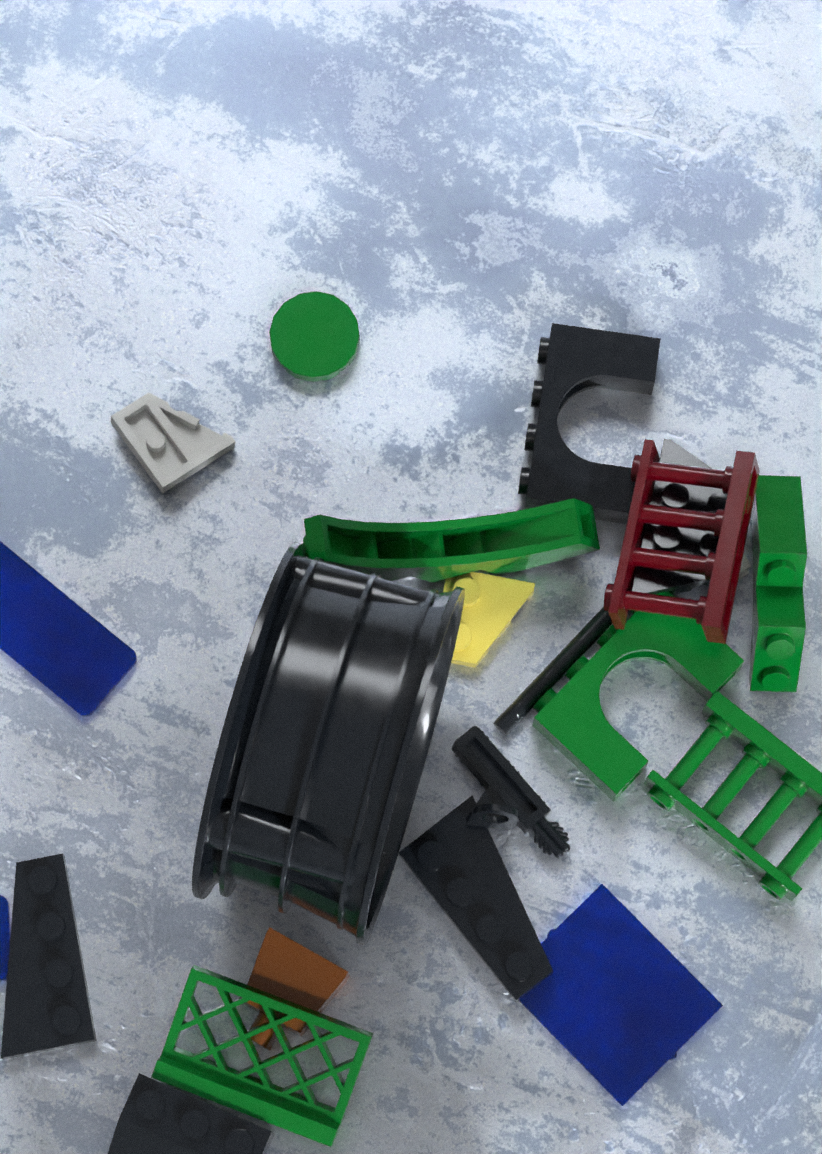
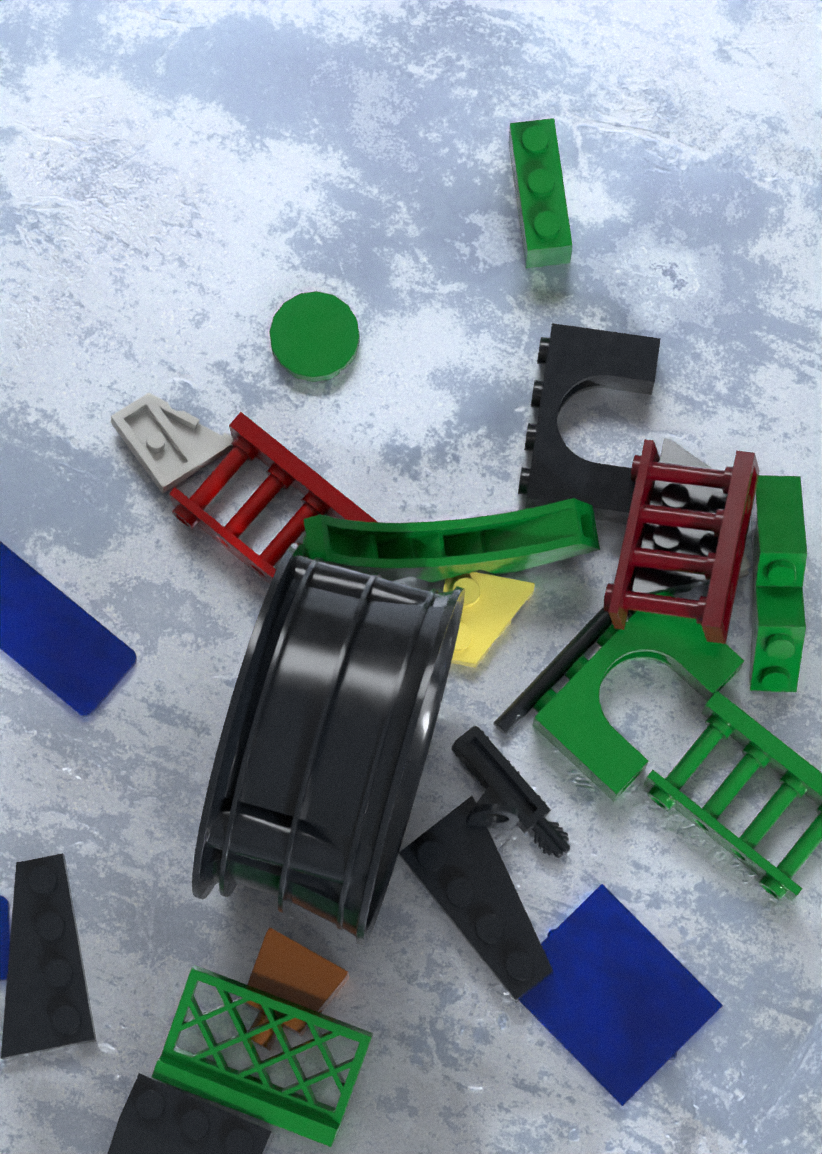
none -> red fence [169,412,377,584]
none -> green brick [508,118,573,268]

